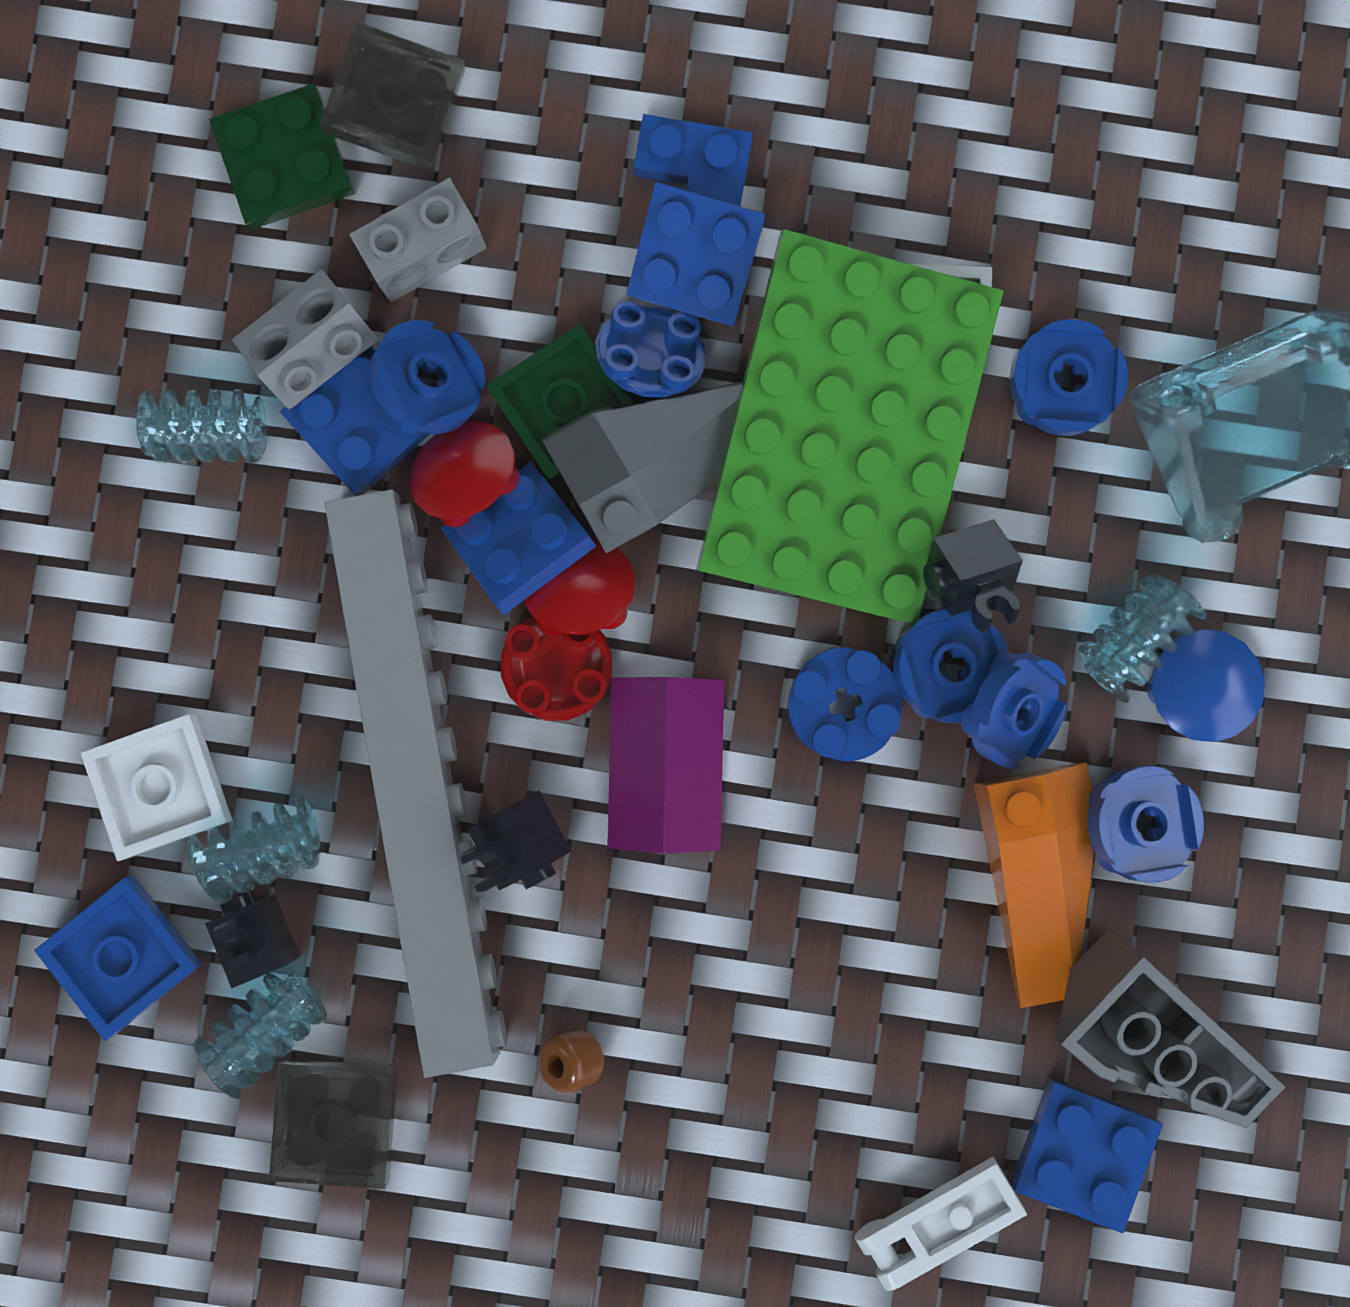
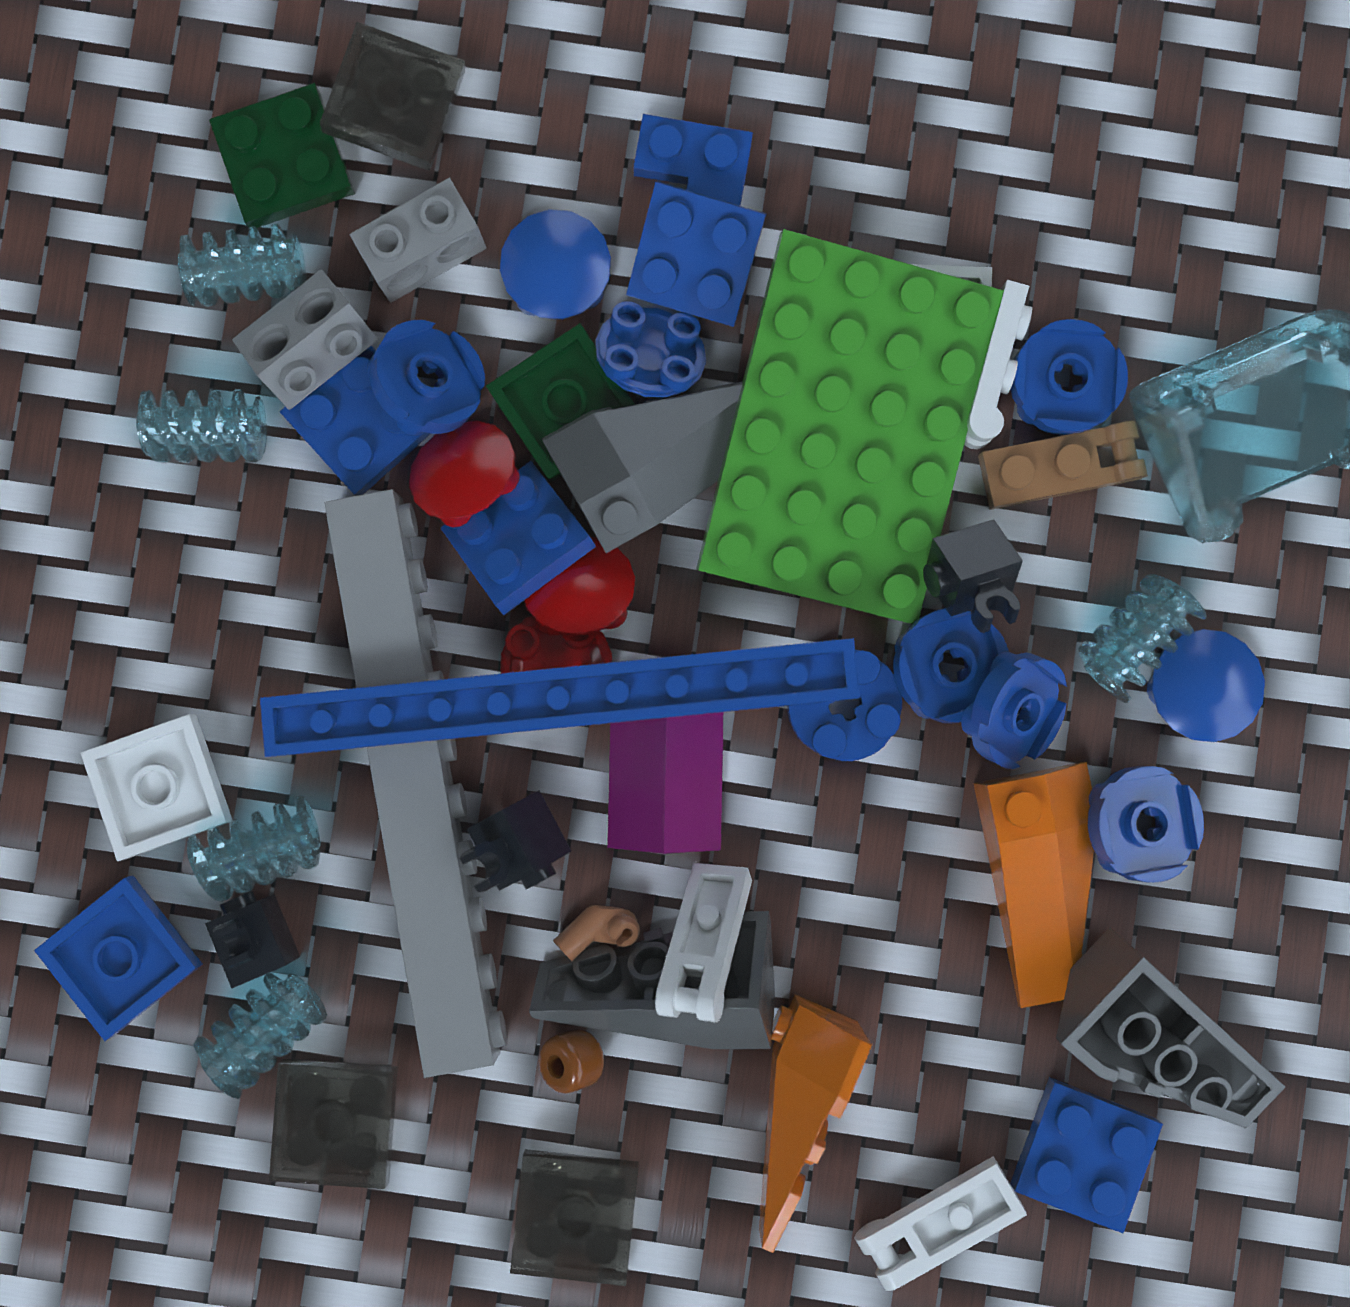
none -> clear light blue piece [178,223,306,307]
none -> blue plate [260,638,860,757]
none -> blue dish [500,209,611,320]
none -> clear smoke plate [510,1149,639,1286]
none -> dark grey wedge [529,911,775,1049]
none -> nougat arm [553,905,640,961]
none -> white plate [655,863,752,1022]
none -> orange wedge [759,995,872,1253]
none -> white plate [964,280,1032,449]
none -> medium nougat plate [978,420,1148,510]

